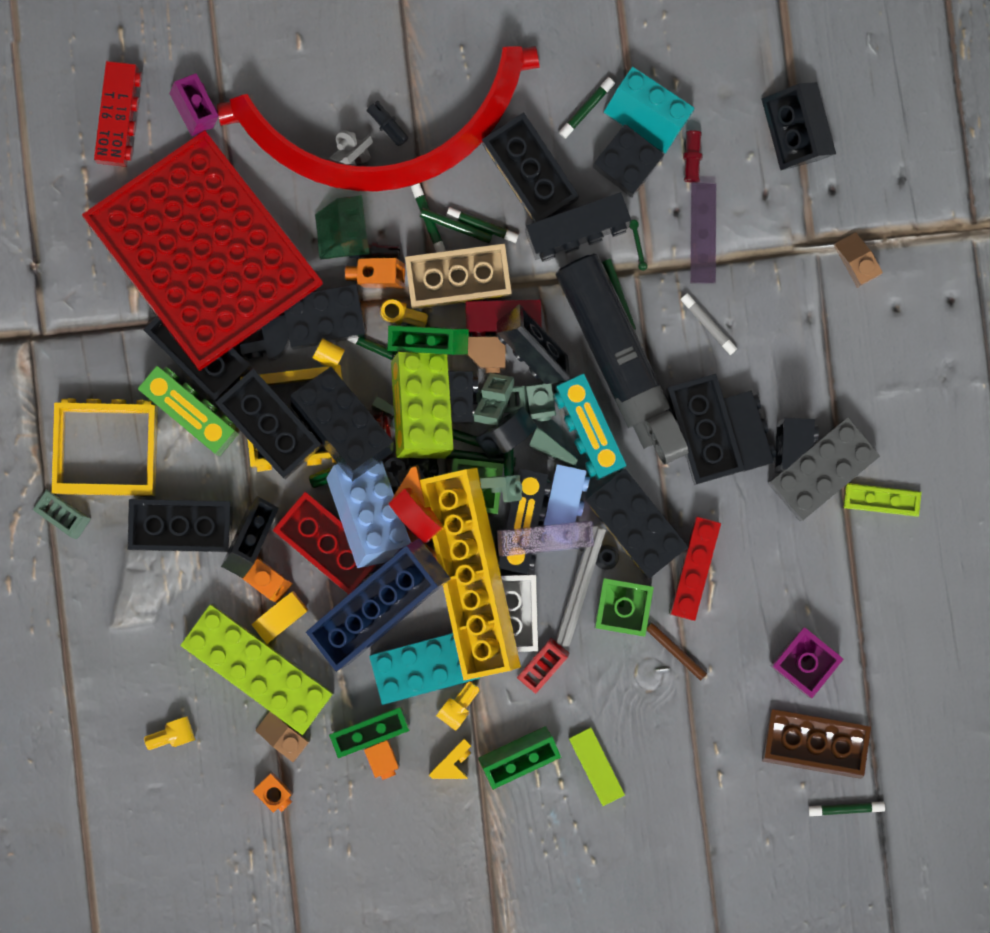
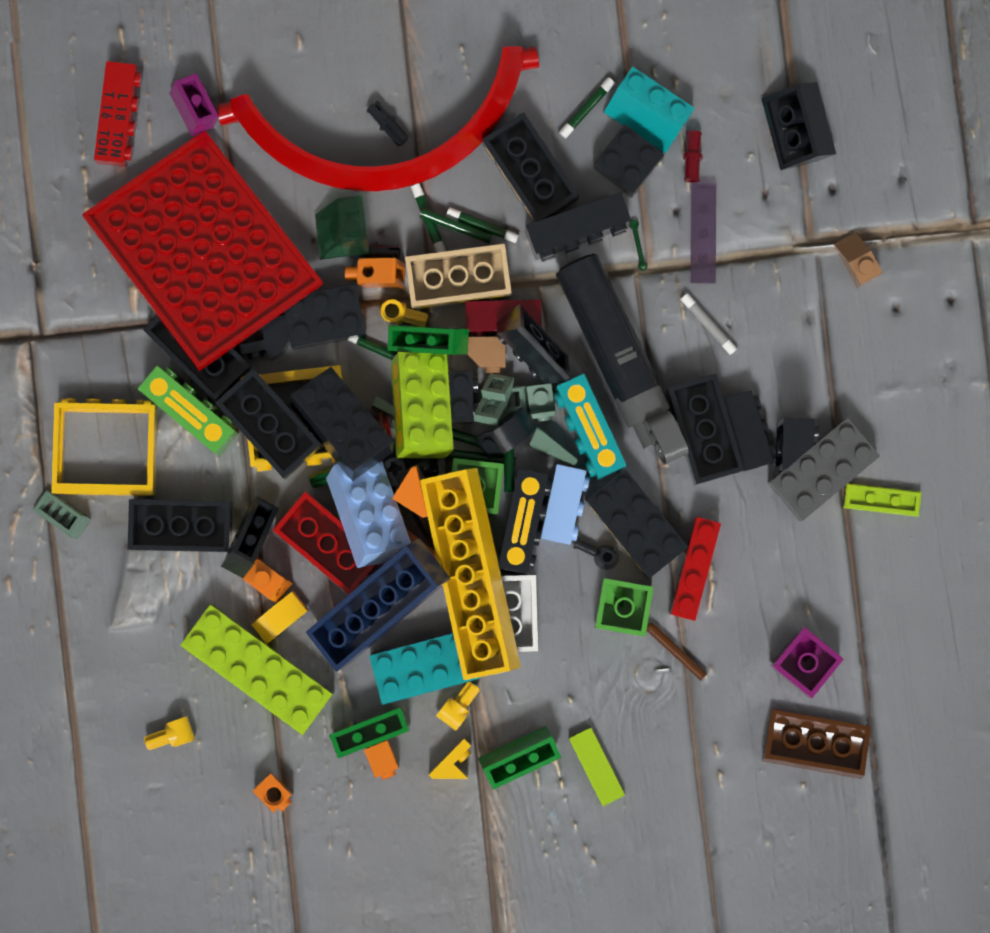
medium nougat slope [255,712,310,762] -> none
yellow axle [312,338,345,370] -> none
light grey hips [328,130,373,166] -> none
red slope [388,487,444,543] -> none
sand green bracket [480,475,522,502] -> none
clear purple tile [497,521,594,557] -> none
red slope [517,638,570,694] -> none
light grey axle [556,525,605,646] -> none
dark green bar [602,259,636,330] -> none
dark green bar [808,801,885,816] -> none

